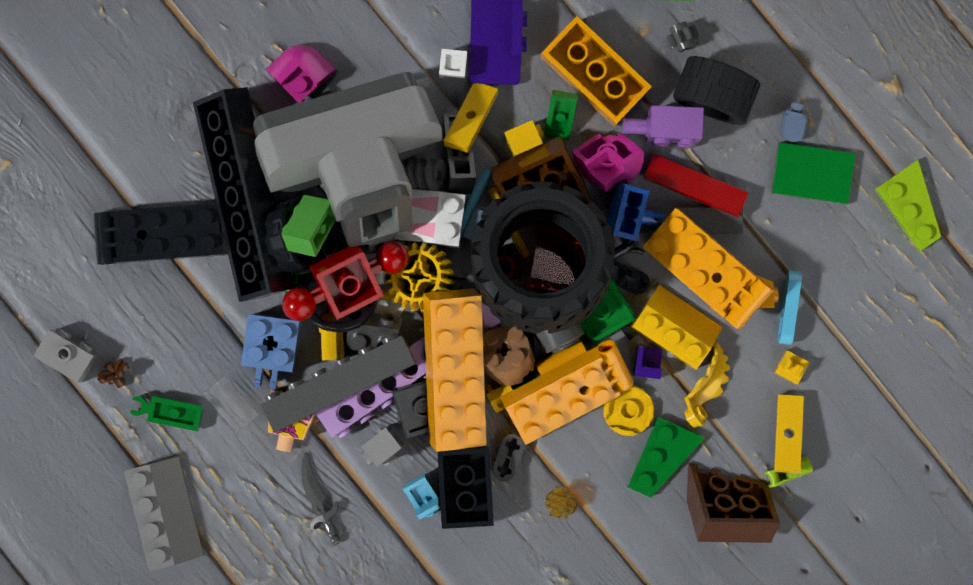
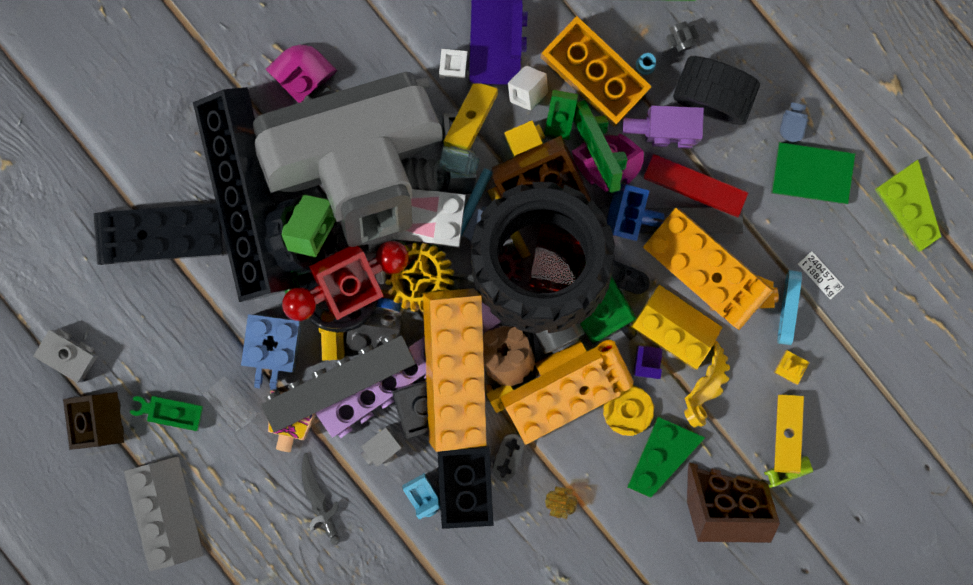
reddish brown plant [97,359,129,388] -> none
black bar [614,239,645,259] -> none
none -> dark brown slope [63,392,124,450]
none -> blue tile [376,298,402,313]
none -> clear light blue brick [439,146,479,177]
none -> white panel [508,66,548,111]
none -> green hinge [573,100,628,193]
none -> medium azure pin [635,53,656,75]
none -> white sticker [798,251,844,300]

